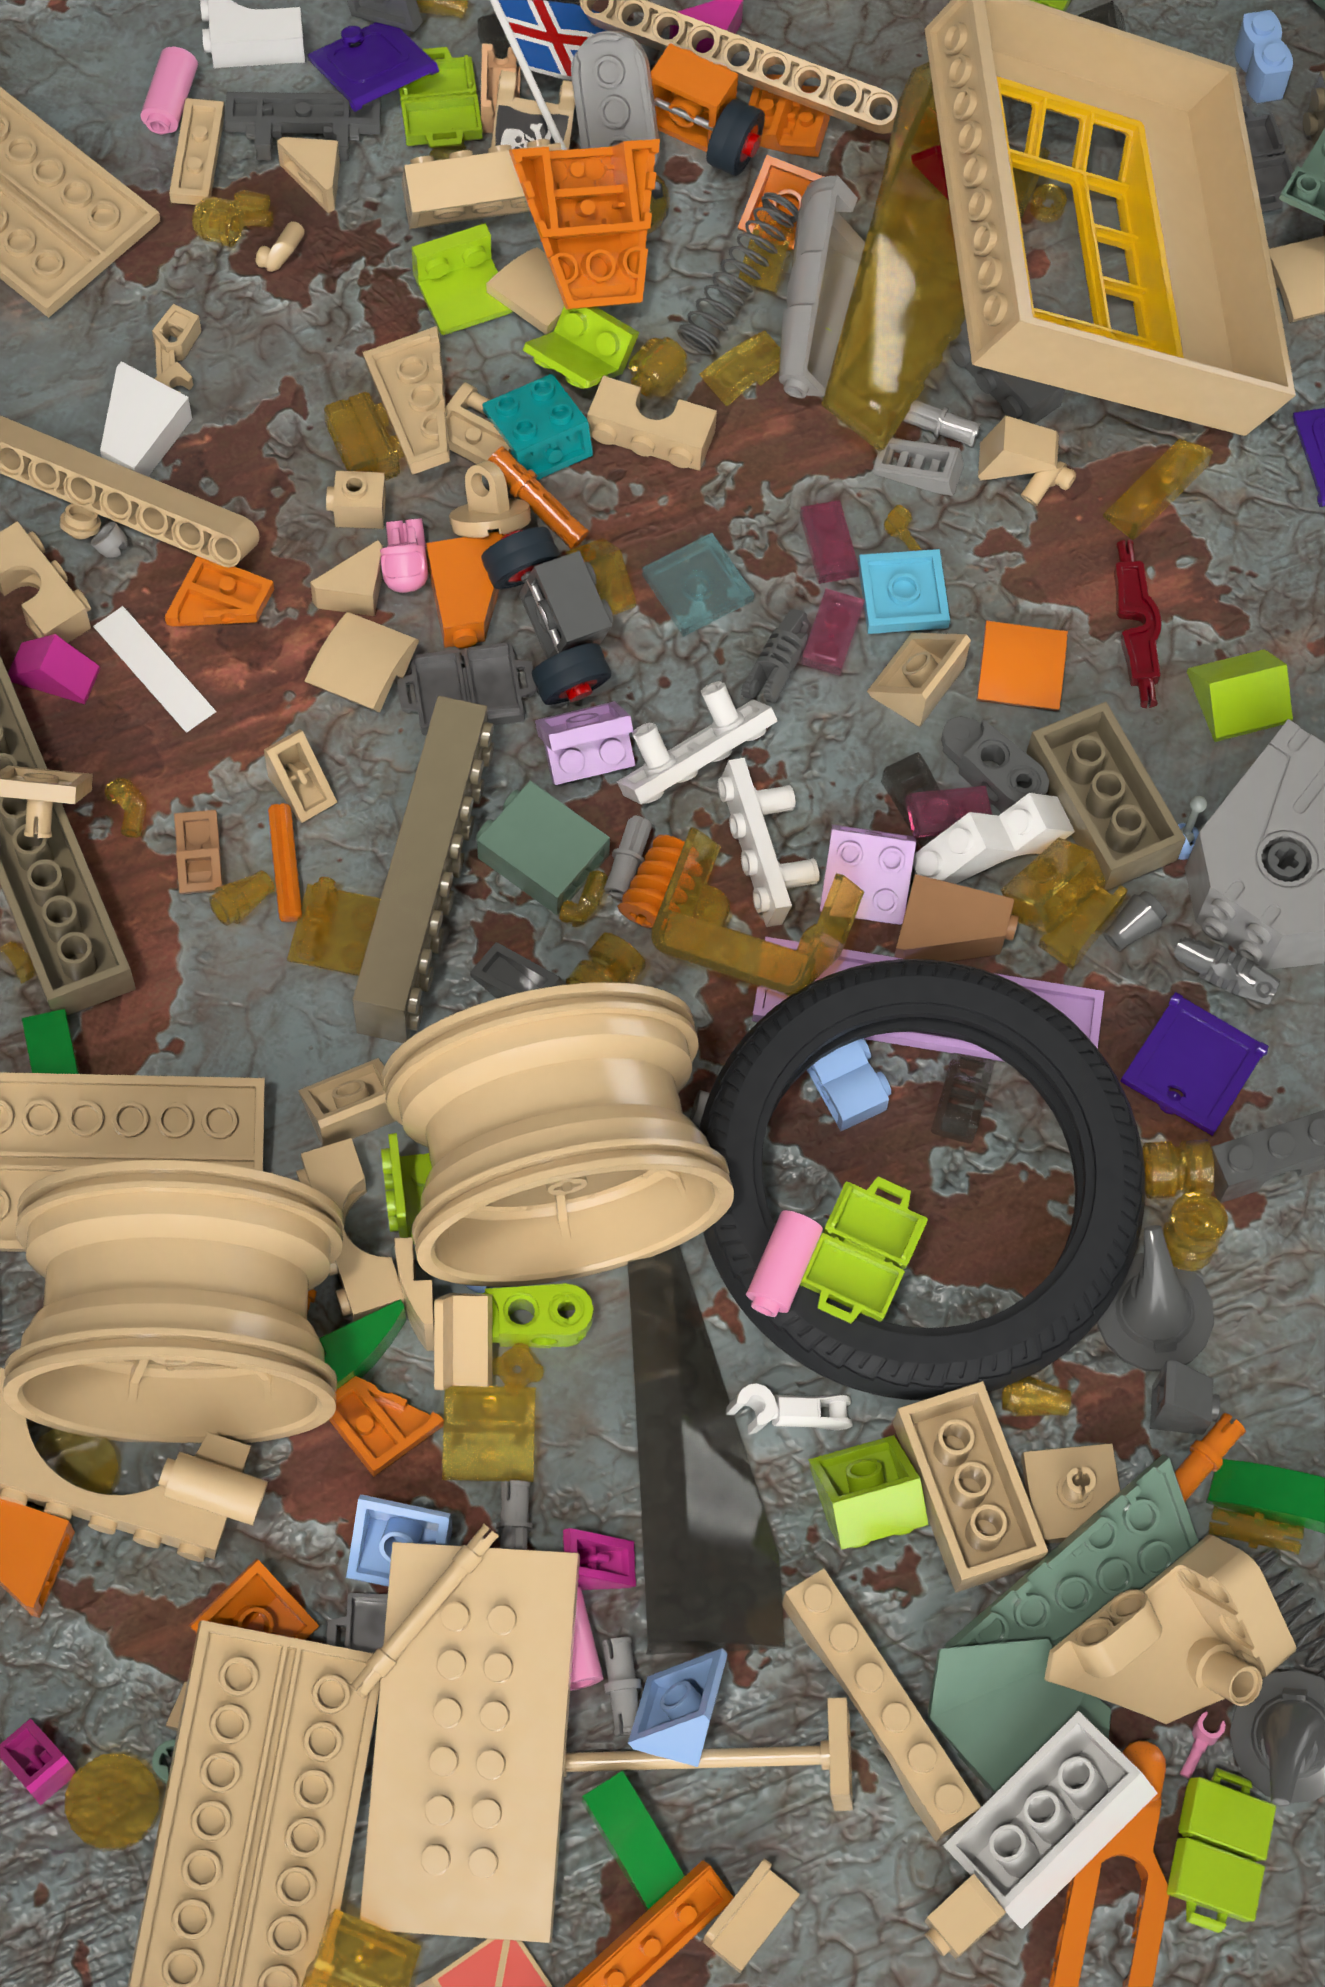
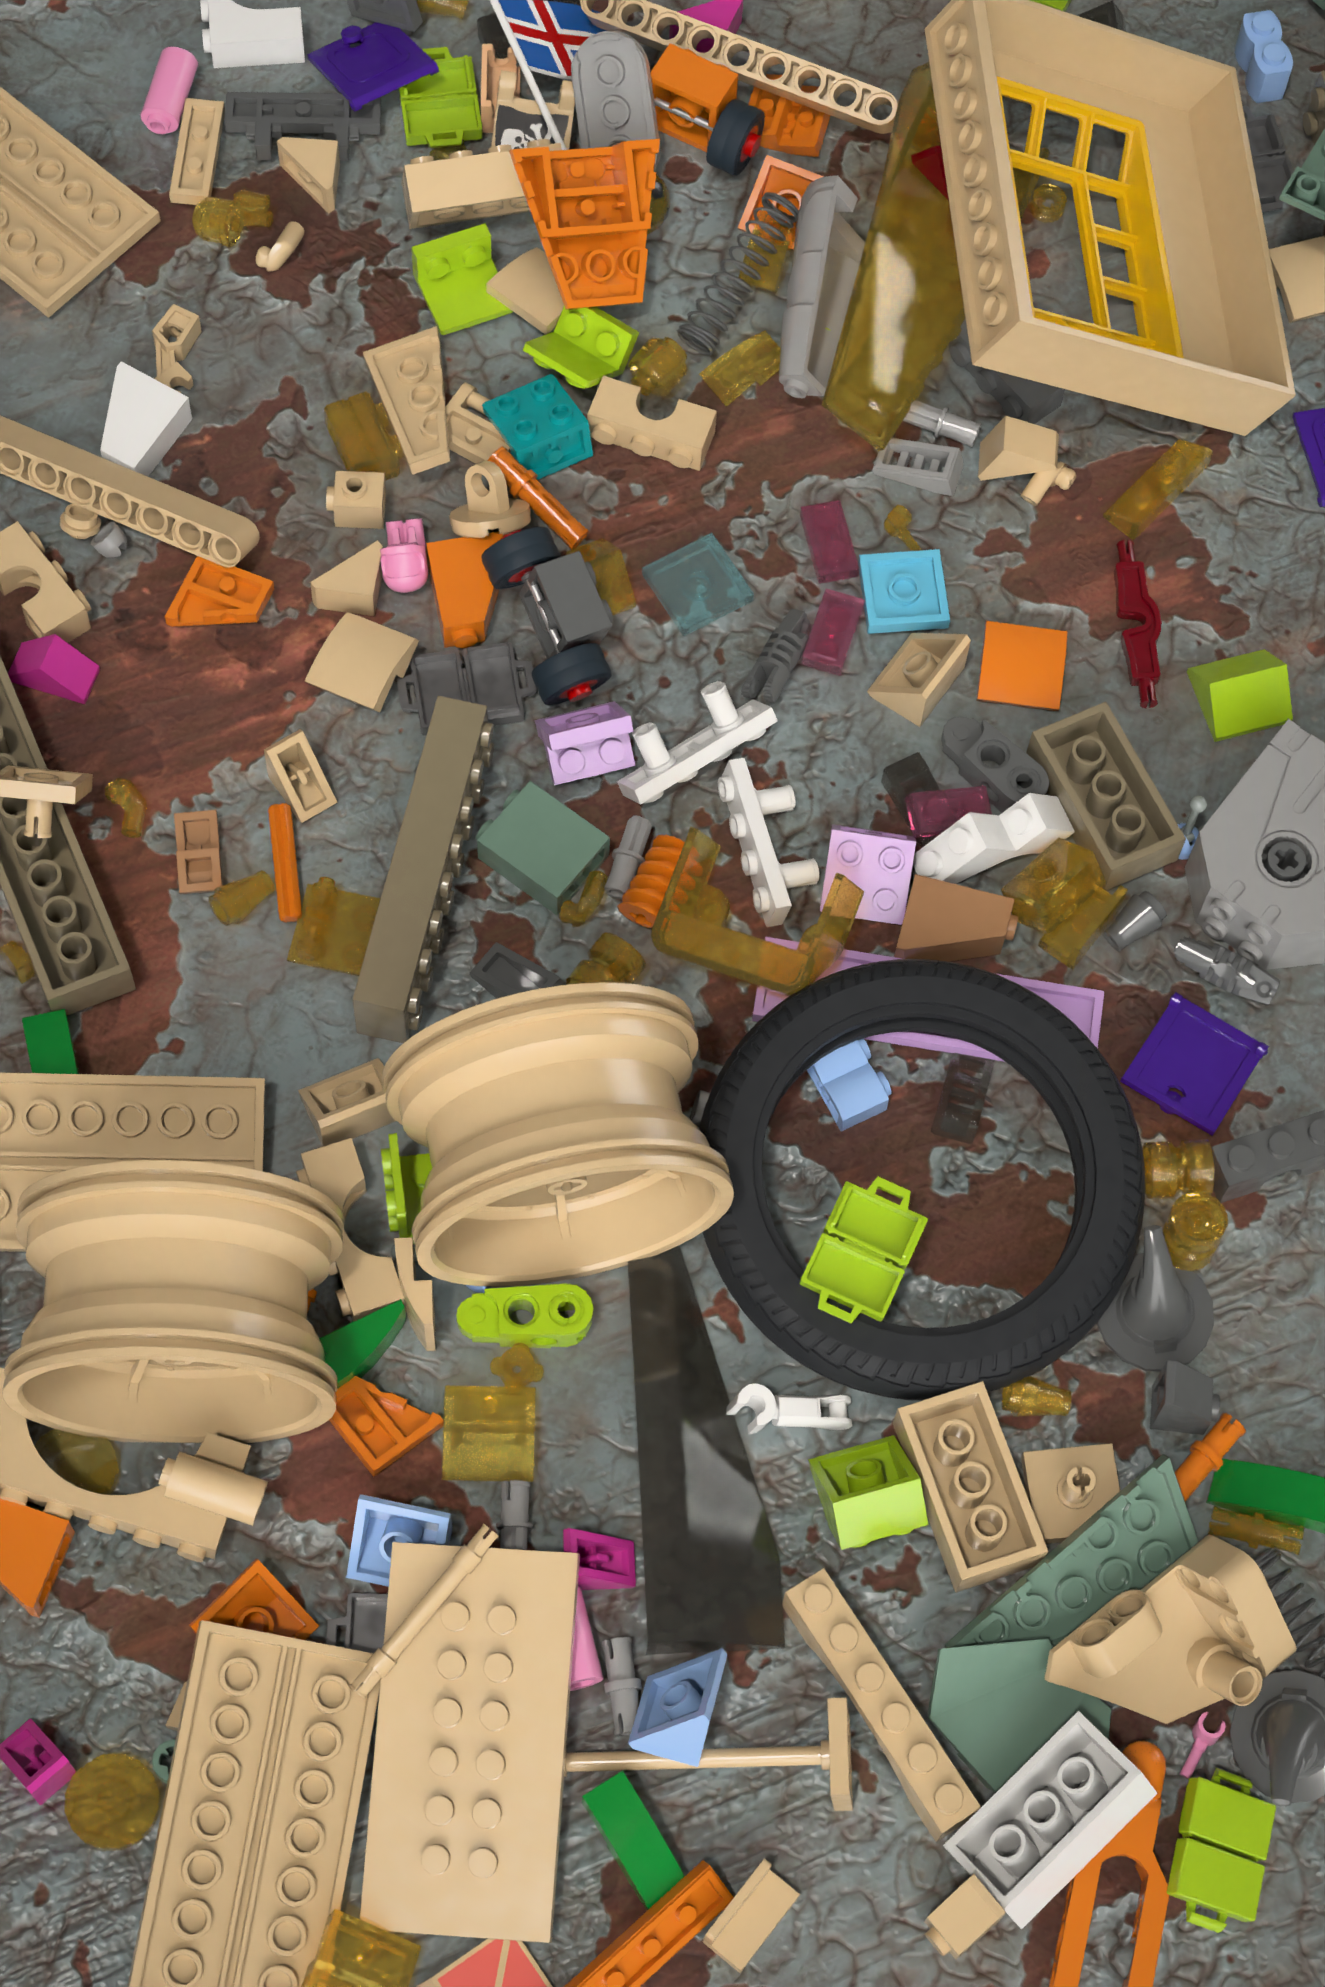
white sticker [93,606,216,733] -> none
tan panel [434,1293,492,1390] -> none
bright pink brick [746,1210,823,1317] -> none

